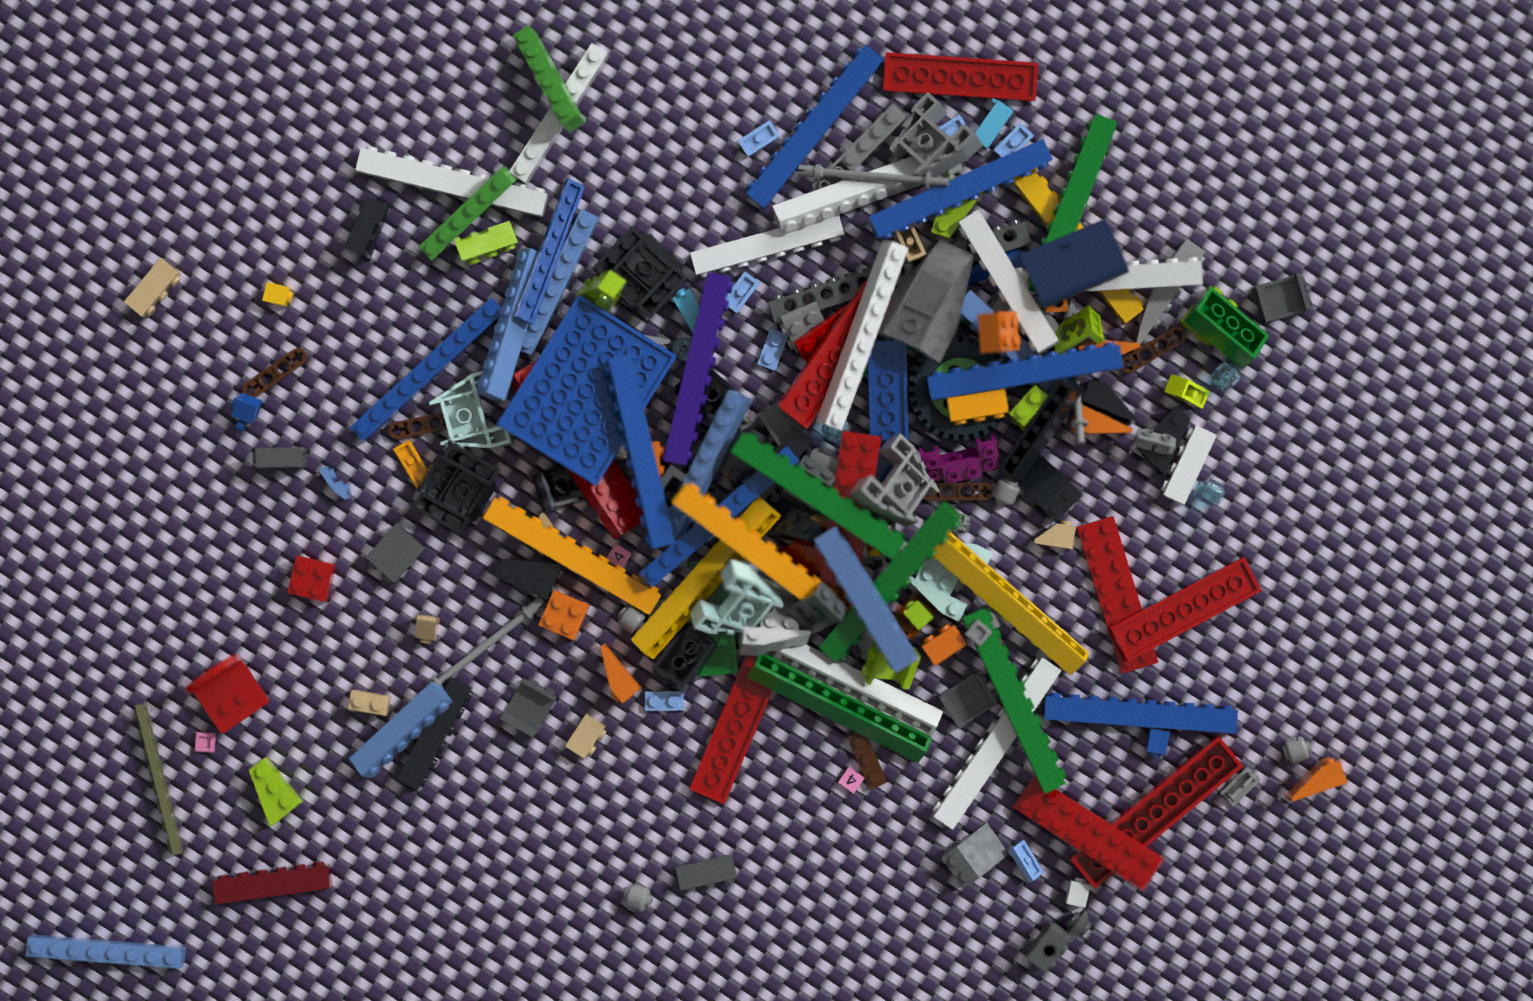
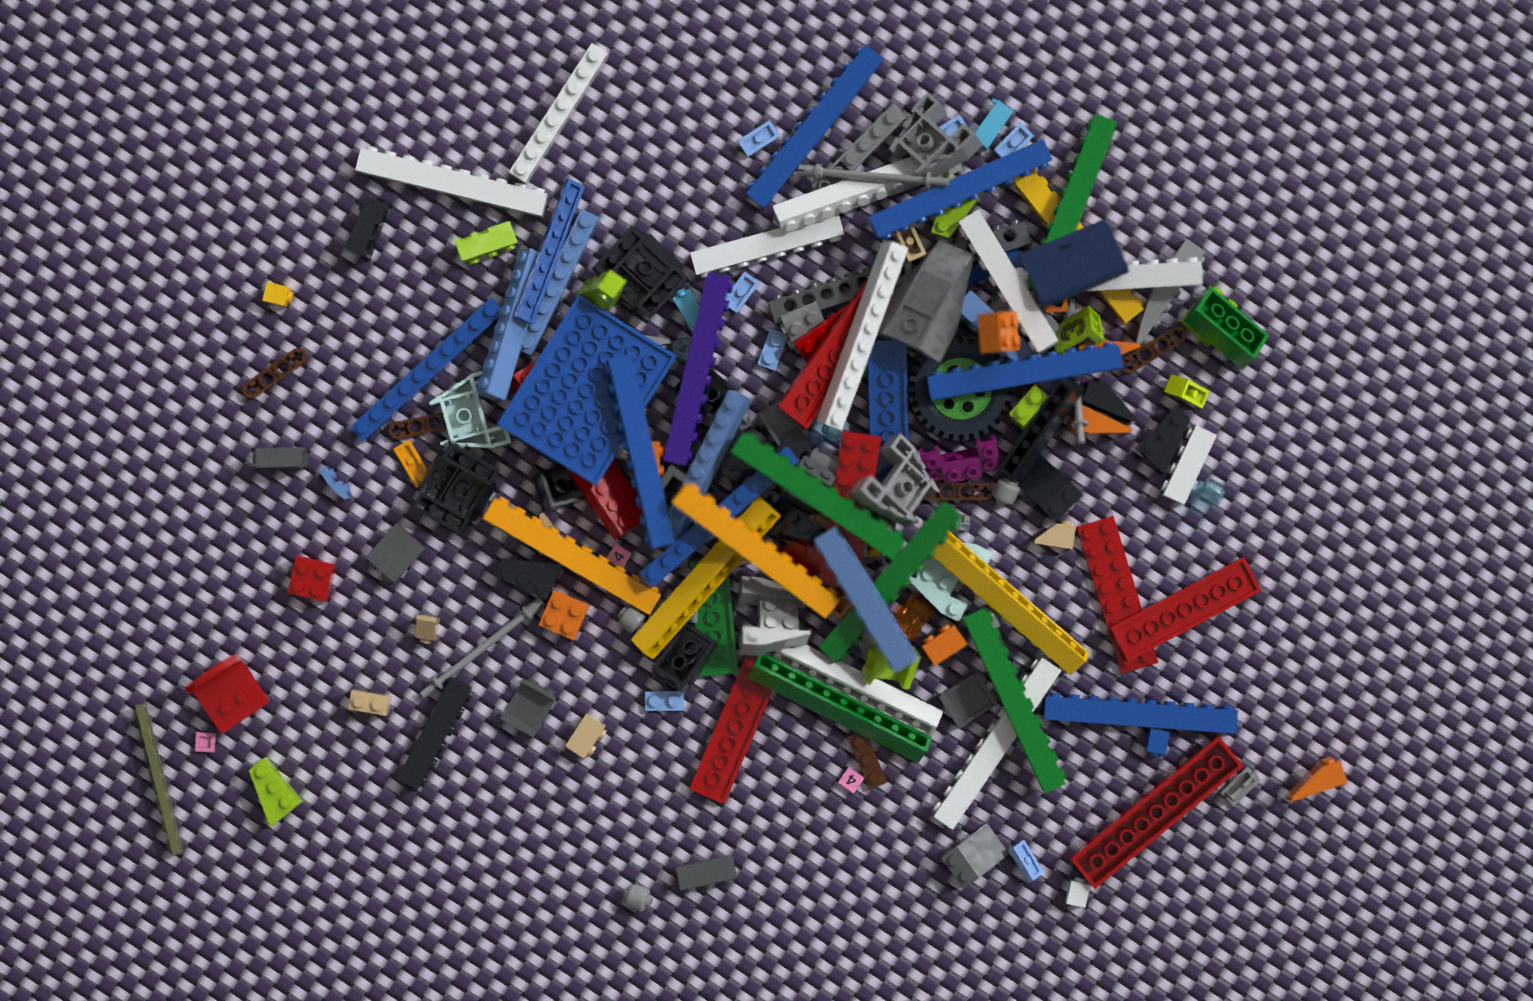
medium blue brick [26,934,186,969] -> none
tan brick [124,258,181,318] -> none
dark red brick [212,861,333,904] -> none
blue brick [230,392,263,432] -> none
medium blue brick [349,682,453,778] -> none
bright green brick [419,166,517,261] -> none
bright green brick [513,25,586,133] -> none
orange slope [600,643,642,704] -> none
light aqua wedge [690,560,783,635] -> none
dark grey panel [785,582,848,635] -> none
red plate [883,52,1038,102] -> none
lime brick [904,600,933,631] -> none
light orange brick [946,389,1009,425] -> none
light grey tile [965,619,992,646] -> none
red plate [1013,775,1164,891] -> none
dark grey brick [1024,909,1092,972] -> none
light grey hinge [1135,428,1176,455] -> none
clear light blue head [1211,362,1240,391] -> none
dark grey panel [1253,273,1312,324] -> none
light grey head [1282,736,1312,764] -> none

